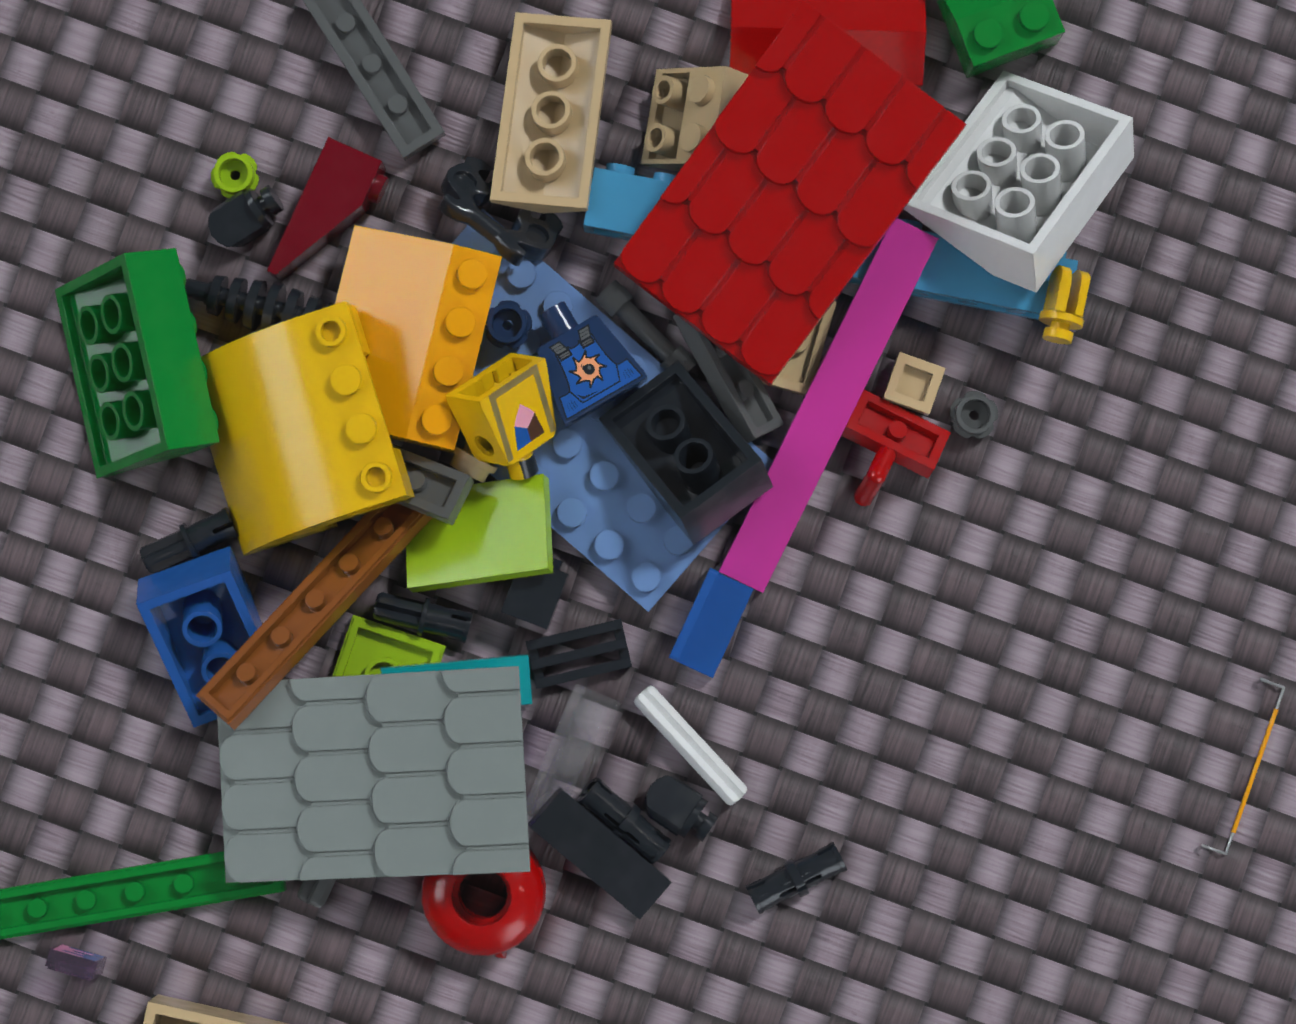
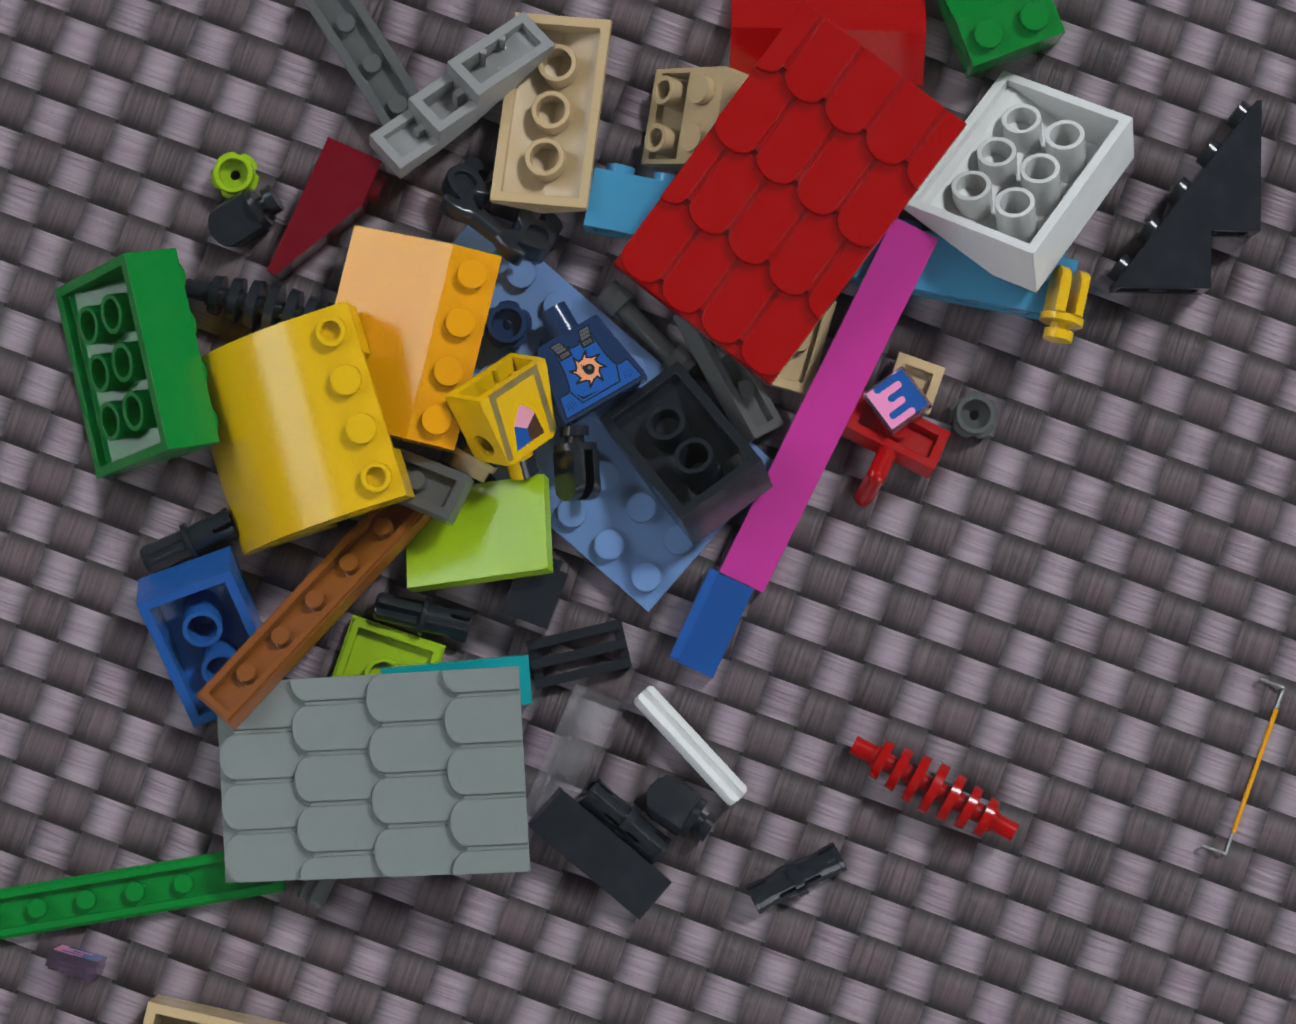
red piece [421,849,546,959] -> none
none -> light grey slope [369,11,555,179]
none -> black arm [553,425,601,501]
none -> red piece [849,736,1019,841]
none -> tile [862,365,932,436]
none -> black slope [1106,100,1262,295]

